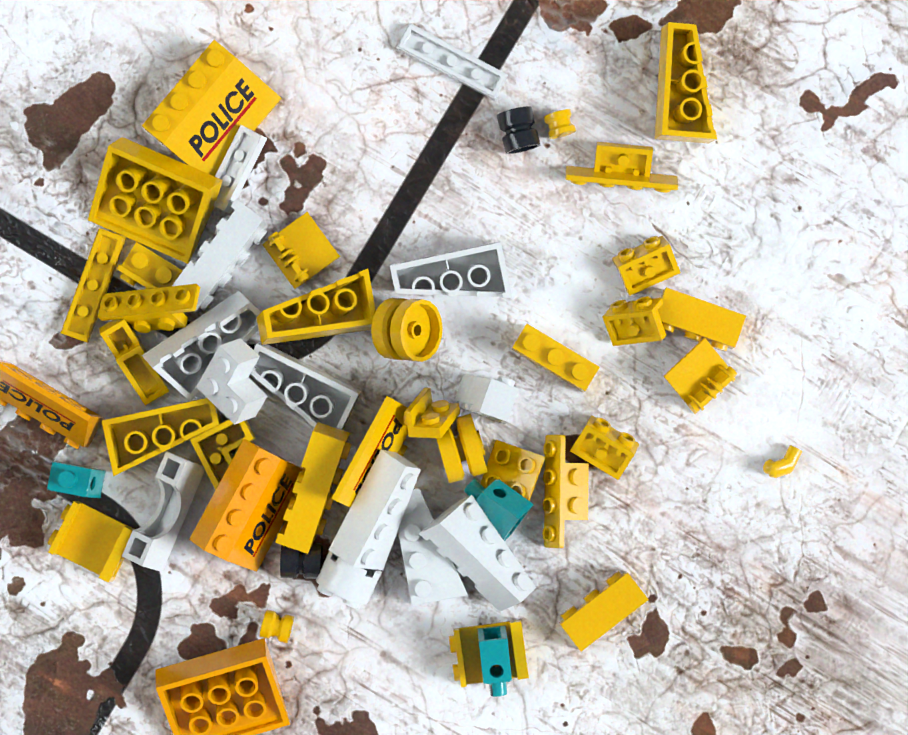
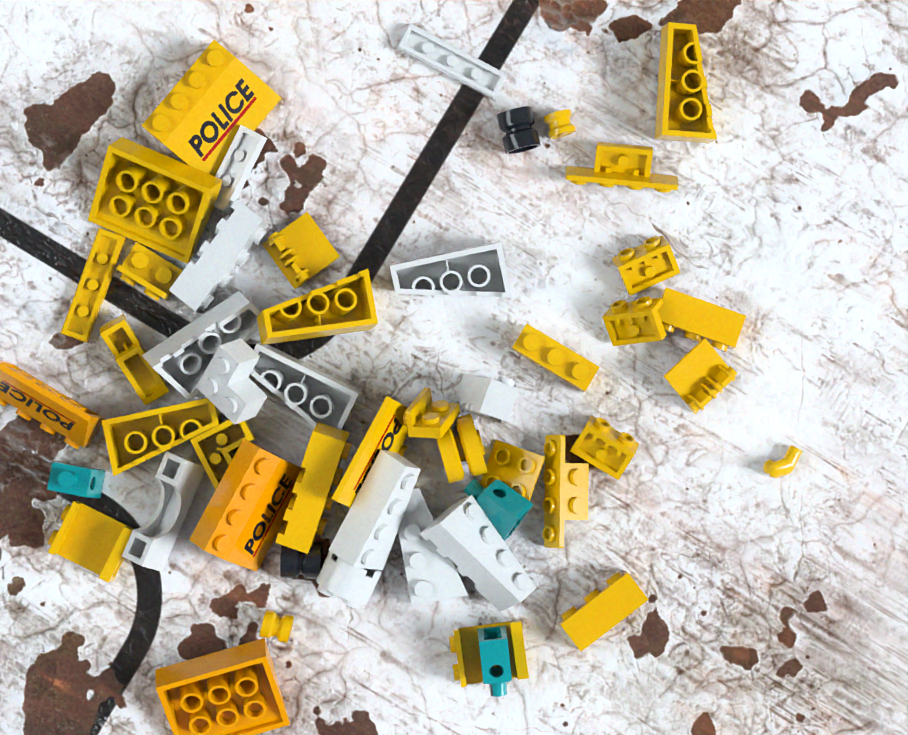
yellow bracket [98,284,200,333] -> none
yellow wheel [371,297,443,362] -> none

